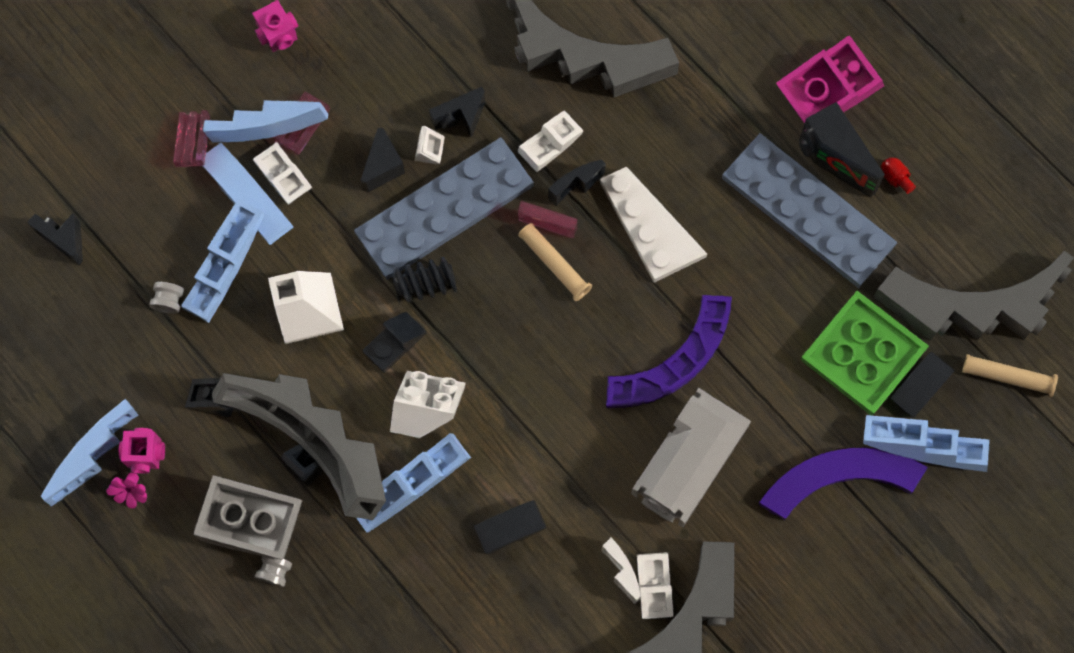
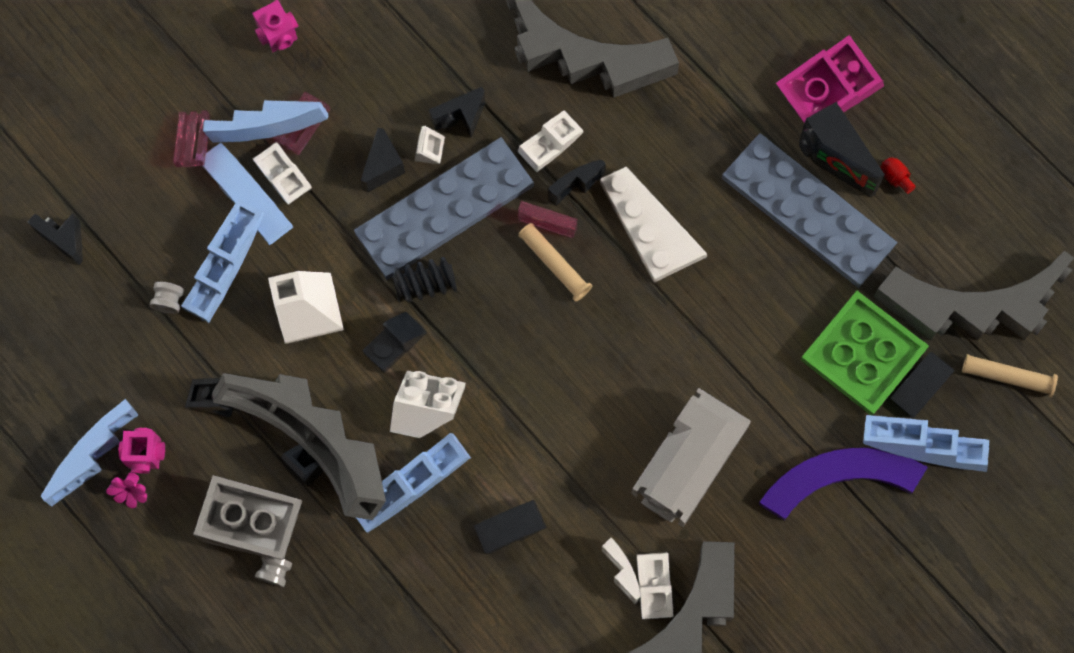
dark purple tile [606,295,732,408] -> none

